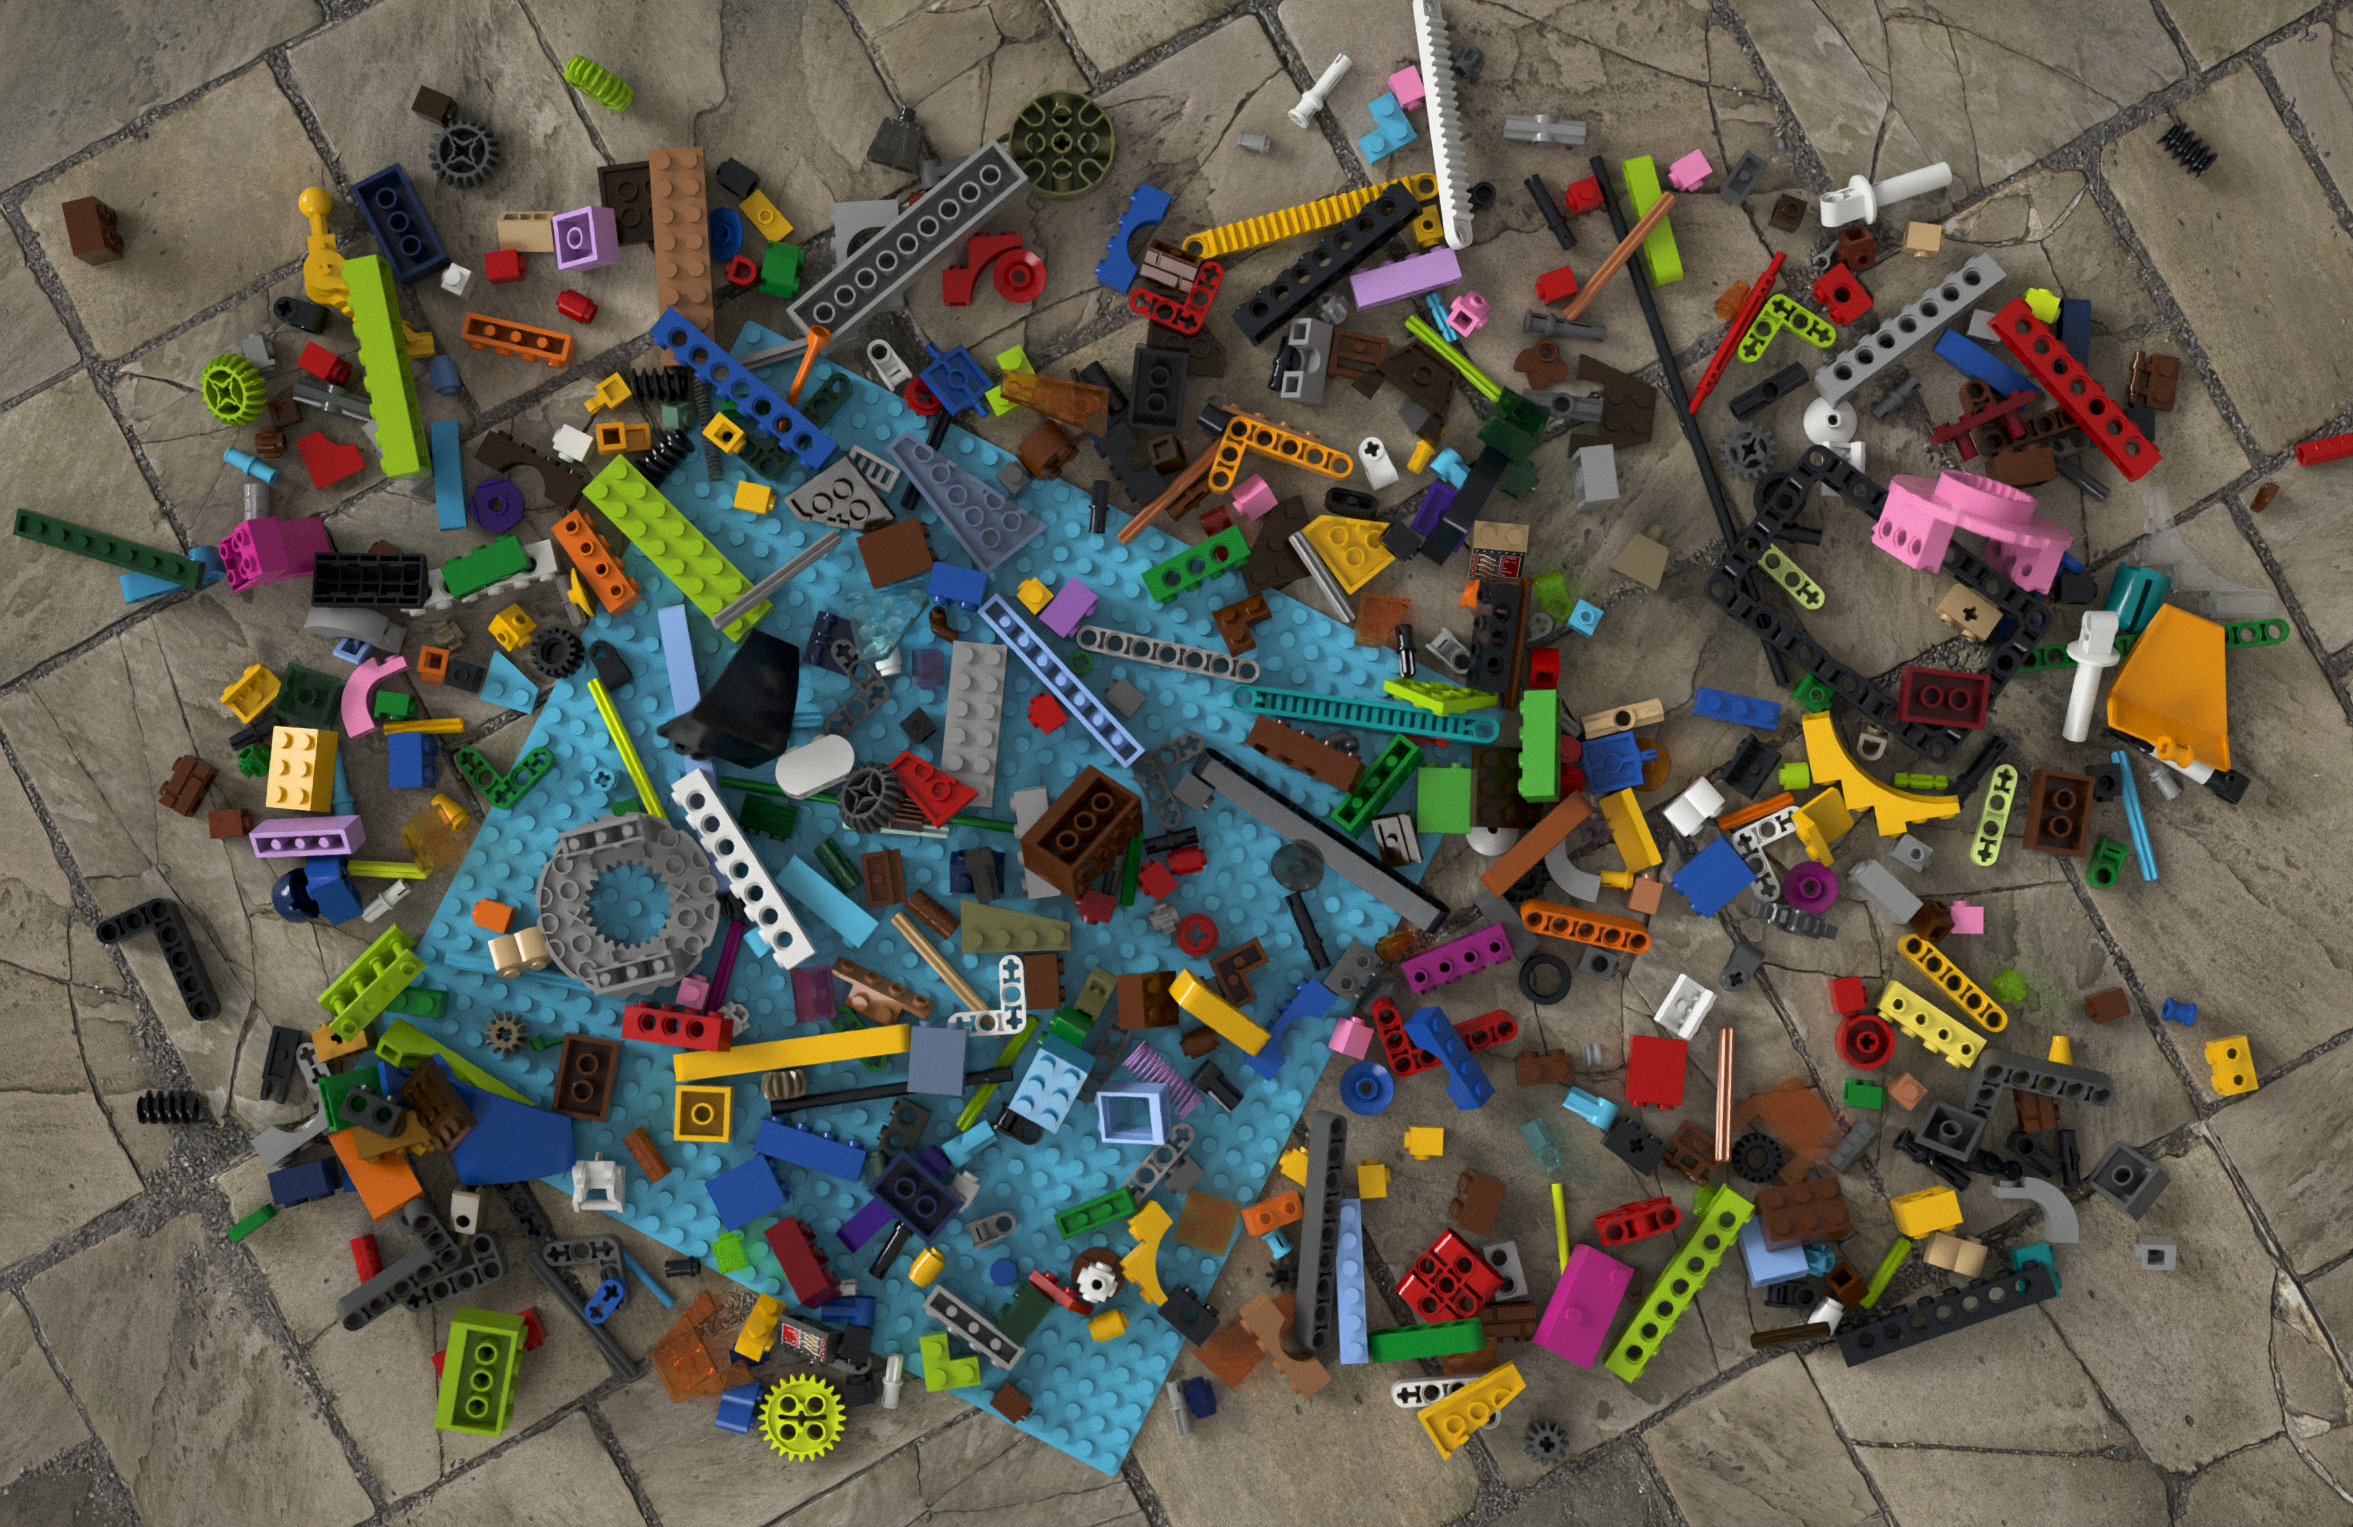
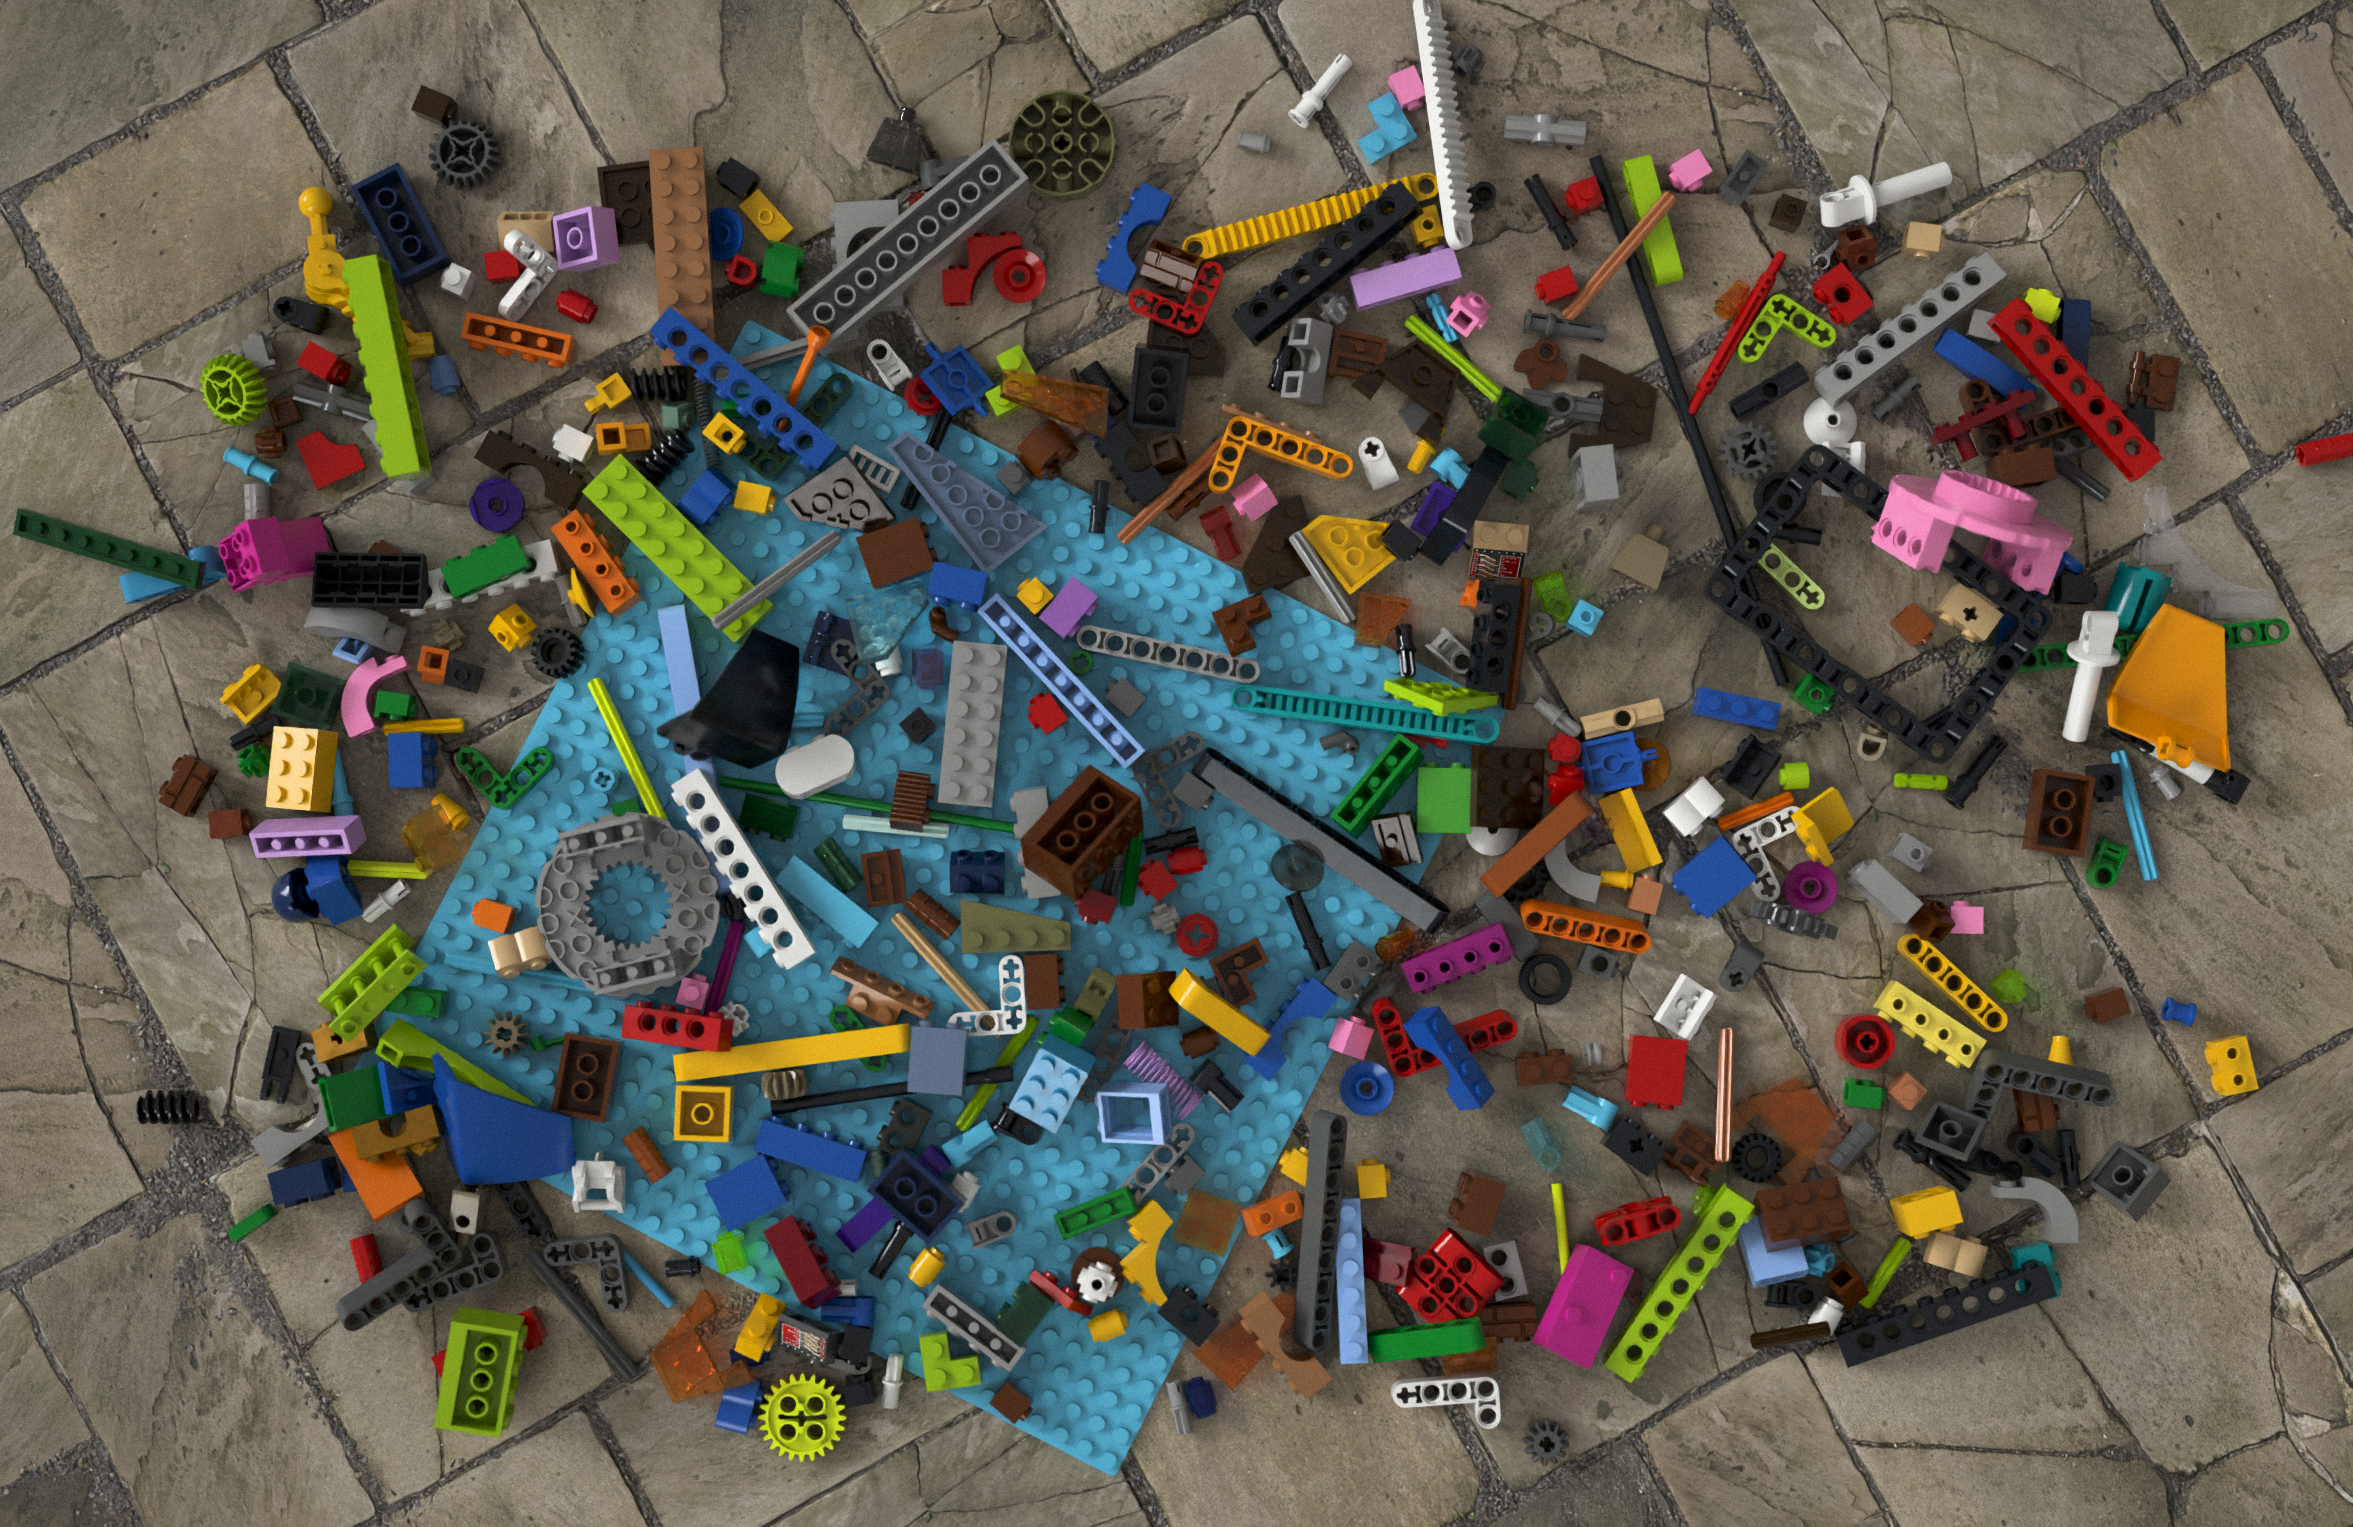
reddish brown brick [61,196,124,266] -> none
black beam [96,898,221,1021] -> none
pearl dark grey brick [338,1083,408,1139] -> none
dark brown plate [399,1056,479,1156] -> none
dark azure slope [431,420,468,532] -> none
medium azure wing [480,650,541,715] -> none
lime gear [563,55,634,113] -> none
blue beam [584,1276,627,1324] -> none
black piece [589,640,634,693] -> none
clear pink brick [790,964,838,1023] -> none
dark grey gear [836,761,905,835] -> none
red wing [887,750,980,829] -> none
clear smoke piece [964,846,1001,903] -> none
blue tile [990,1258,1018,1286] -> none
green brick [1141,524,1254,605] -> none
black piece [1196,402,1232,438] -> none
reddish brown wedge [1245,714,1367,796] -> none
black plate [1324,487,1379,520] -> none
yellow brick [1404,1125,1444,1160] -> none
yellow wing [1417,1360,1526,1460] -> none
bright green brick [1518,690,1562,803] -> none
red brick [1528,646,1560,690] -> none
yellow arch [1802,711,1960,838] -> none
red brick [1828,976,1868,1017] -> none
dark red brick [1896,666,1991,730] -> none
yellowish green beam [1970,764,2018,866] -> none
light grey brick [2134,1234,2177,1270] -> none
black piece [2156,122,2218,180] -> none
reddish brown tile [2250,482,2280,513] -> none
none -> white beam [498,229,558,322]
none -> blue brick [676,465,738,529]
none -> dark red plate [1362,1237,1416,1287]
none -> dark orange brick [1889,603,1936,646]

